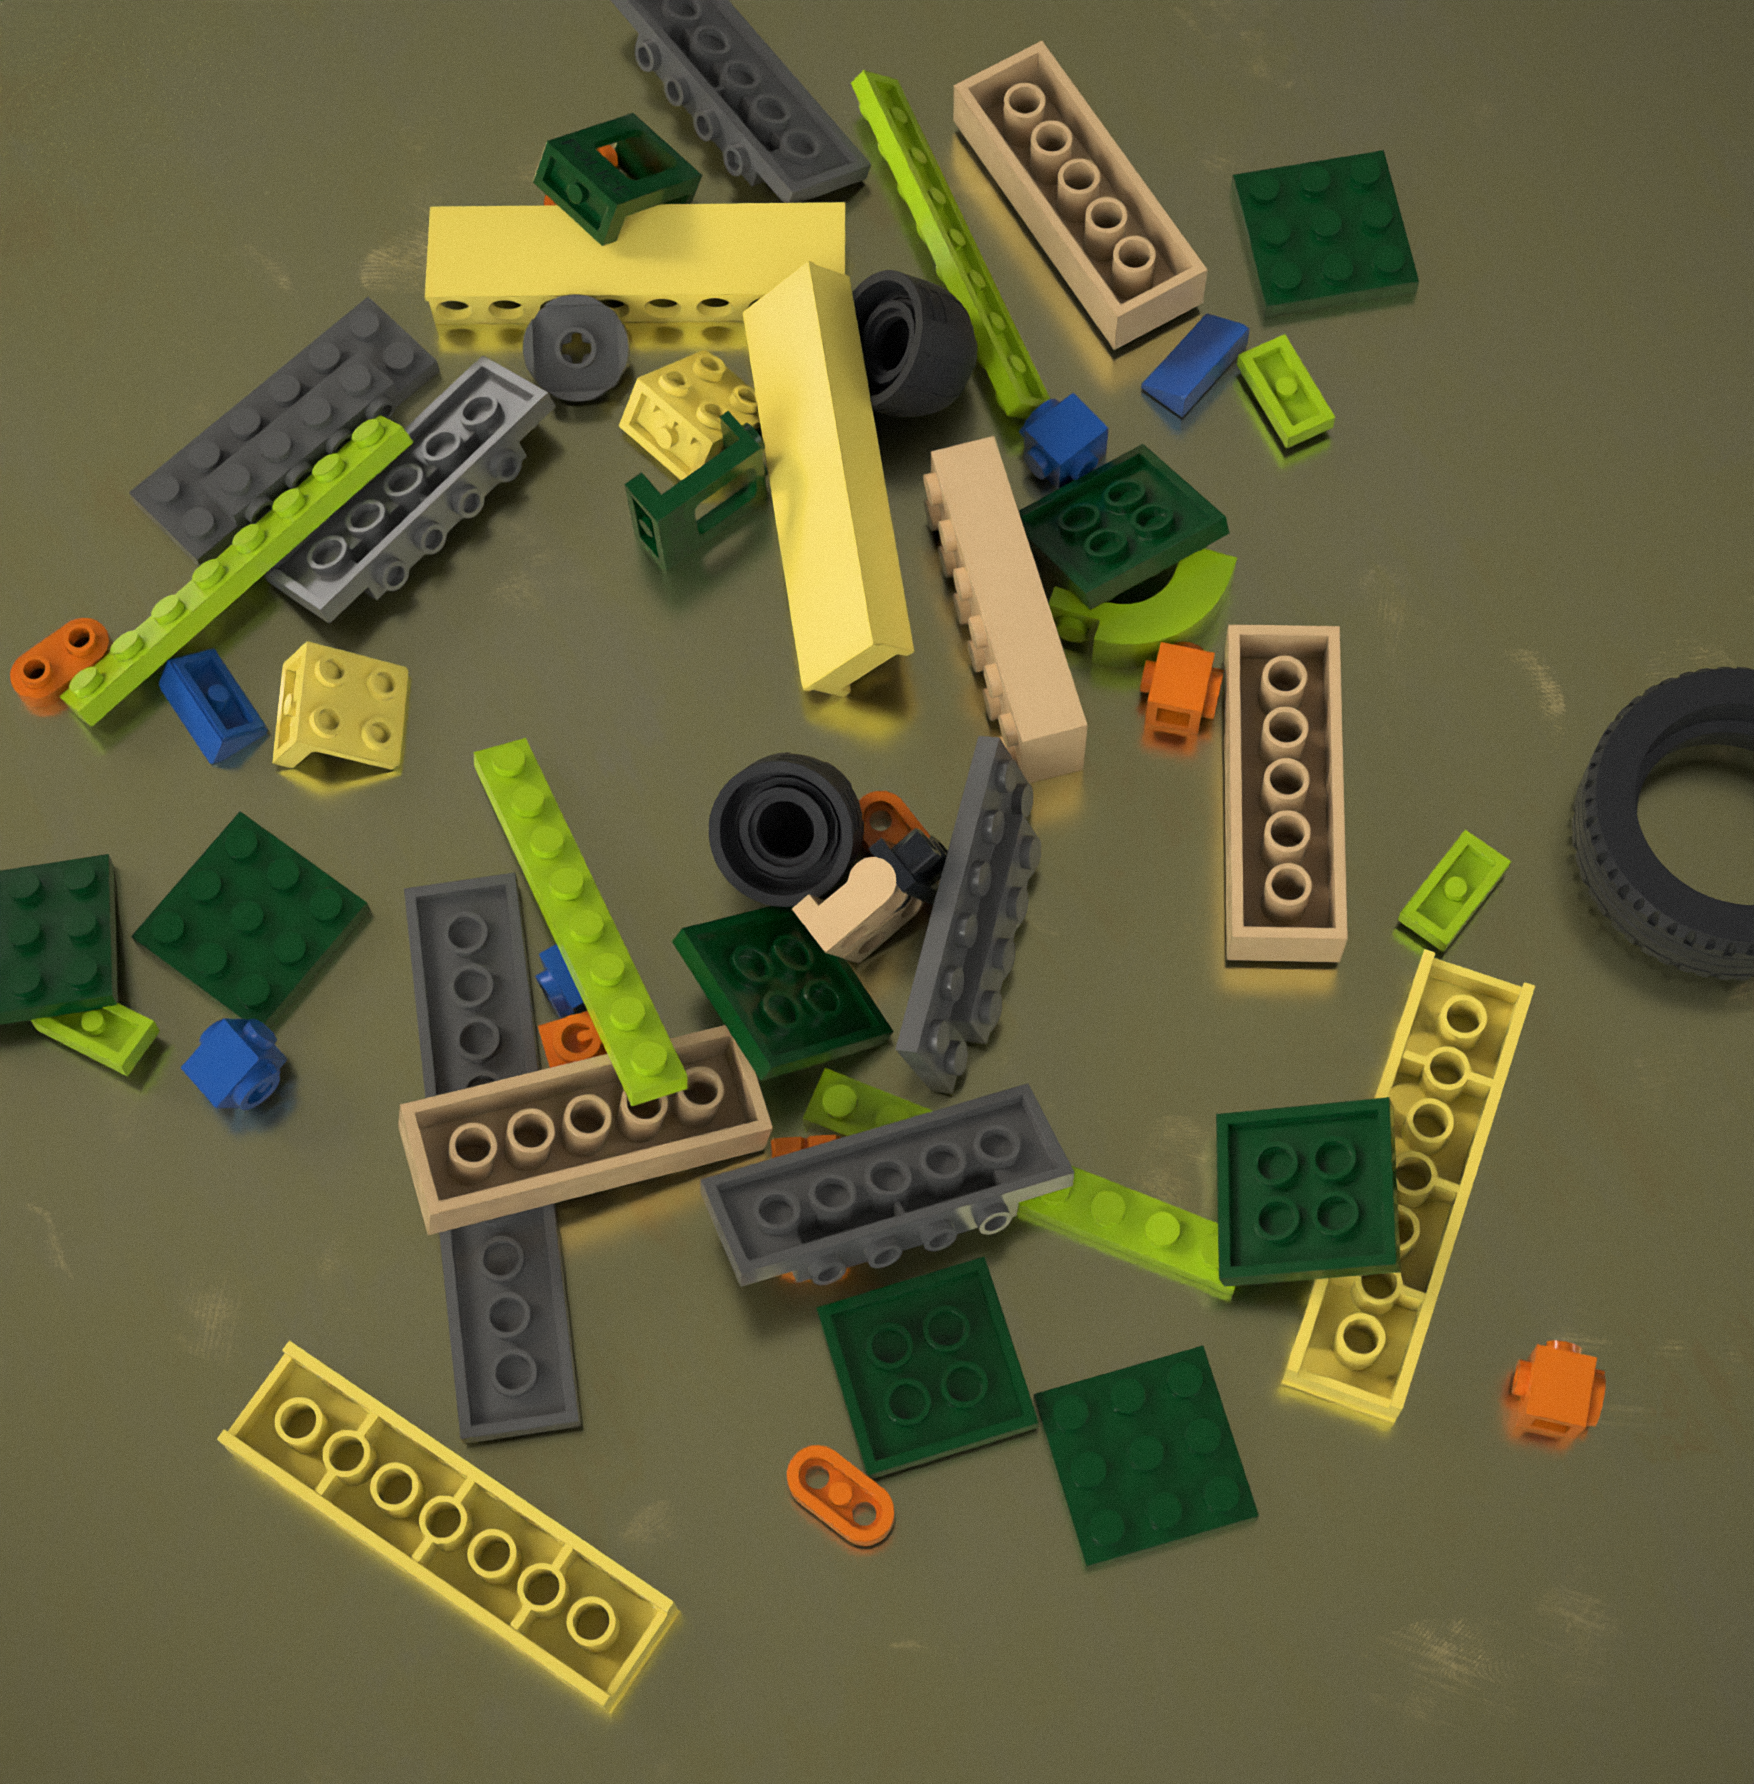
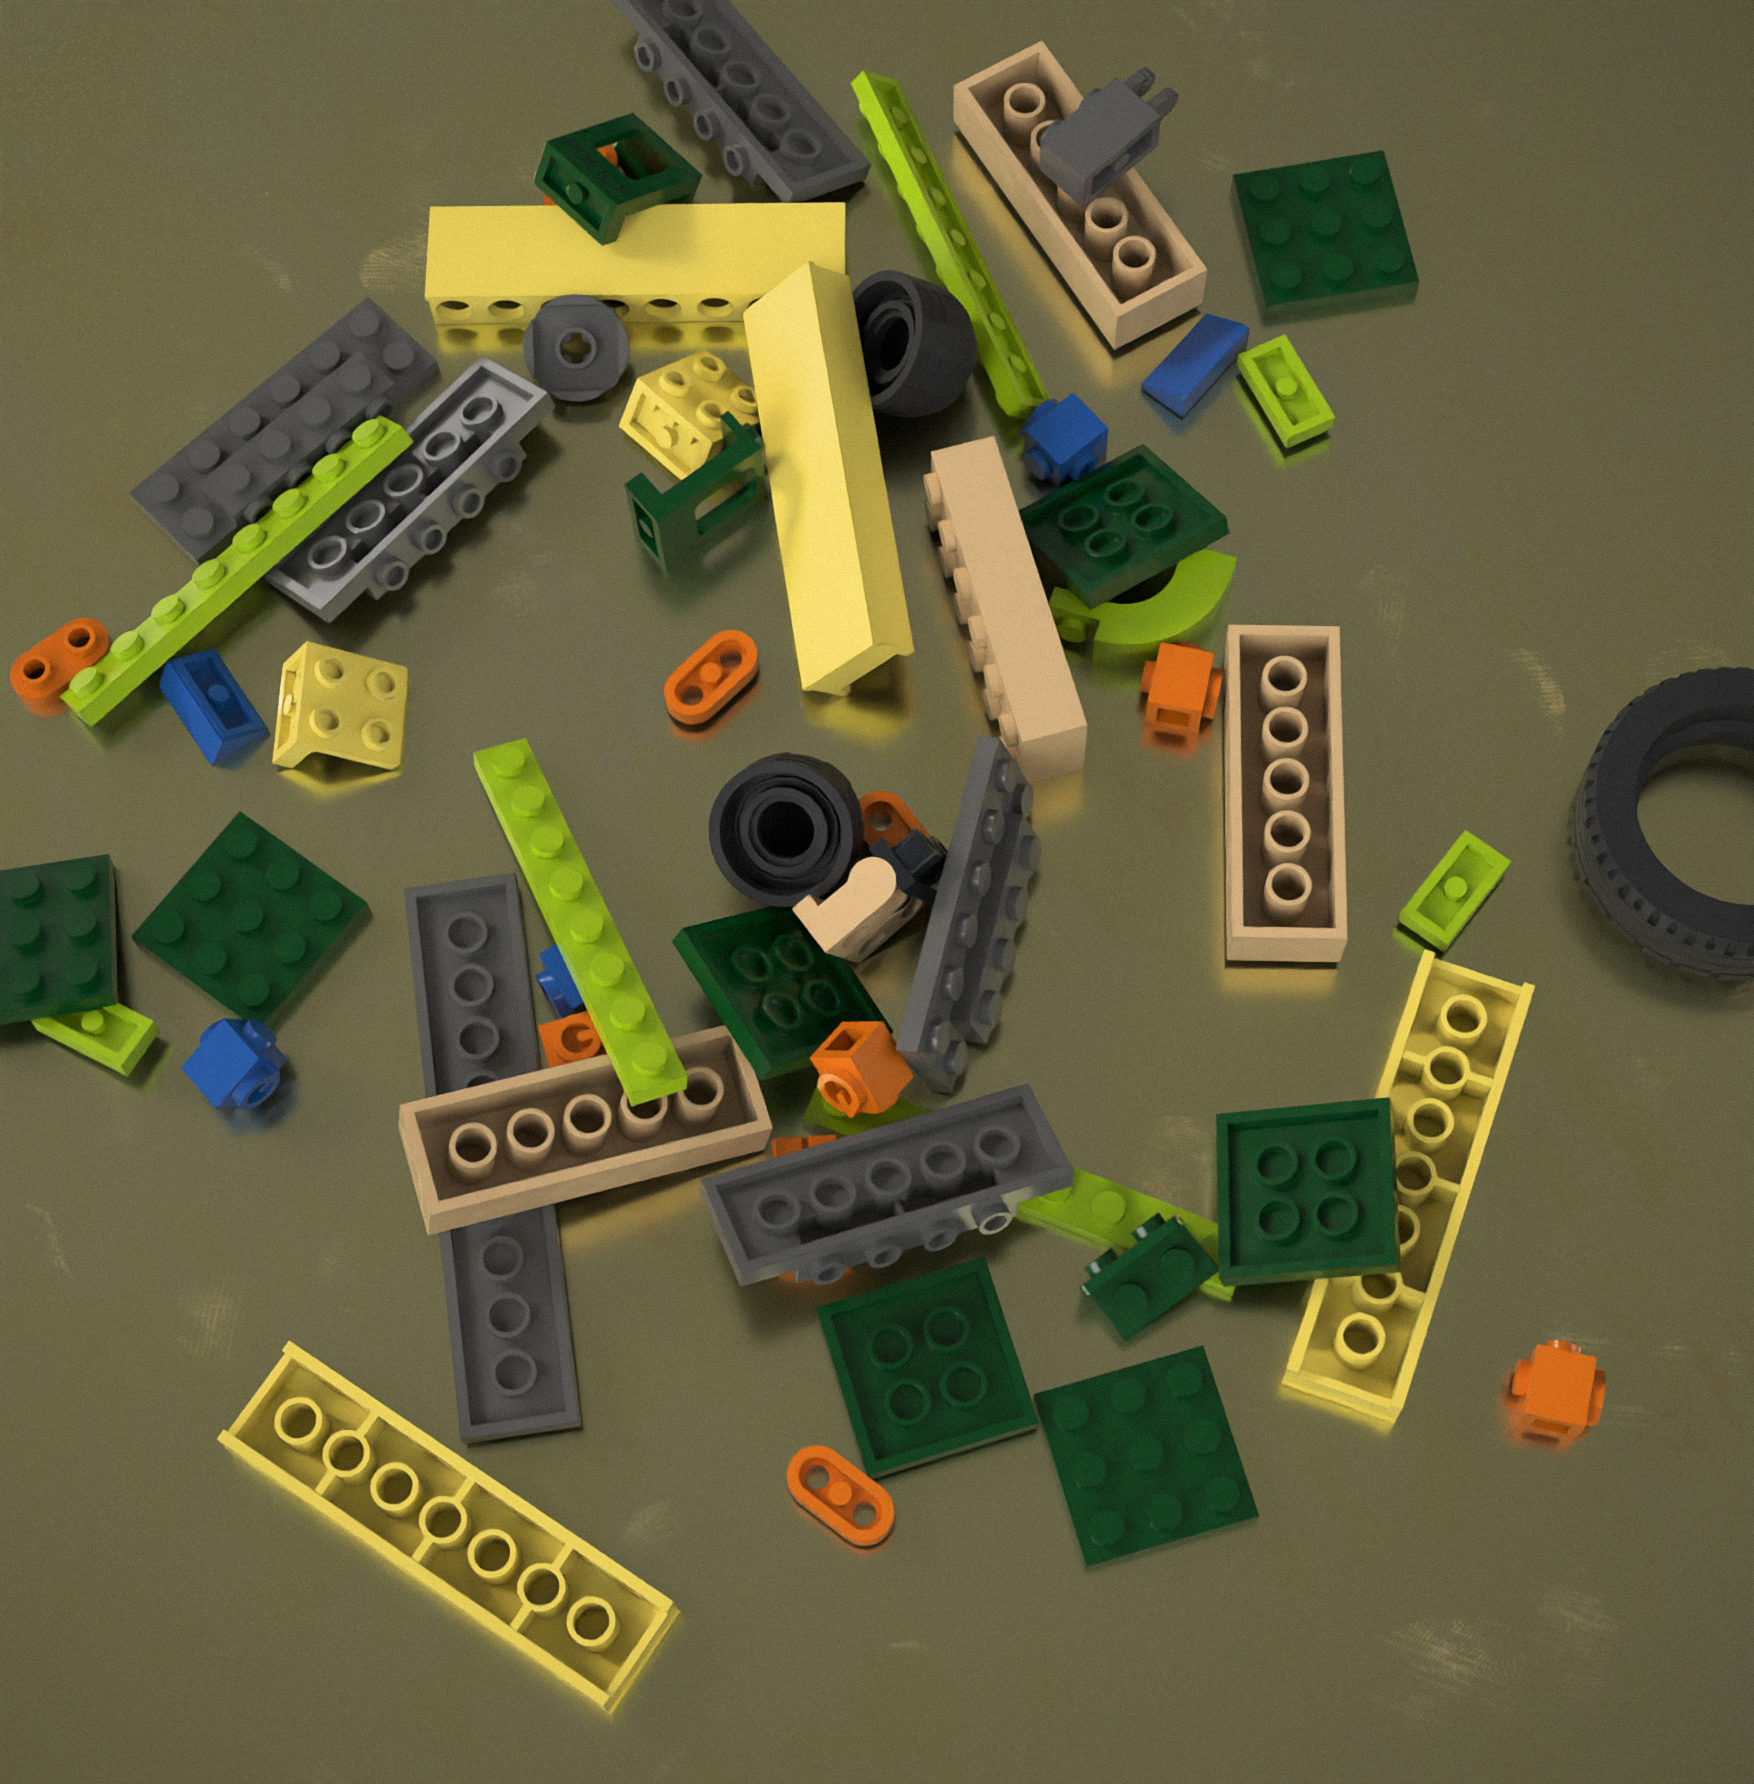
none -> orange plate [664,630,759,724]
none -> orange brick [810,1021,914,1118]
none -> dark grey hinge [1039,67,1179,208]
none -> dark green bracket [1079,1212,1219,1341]

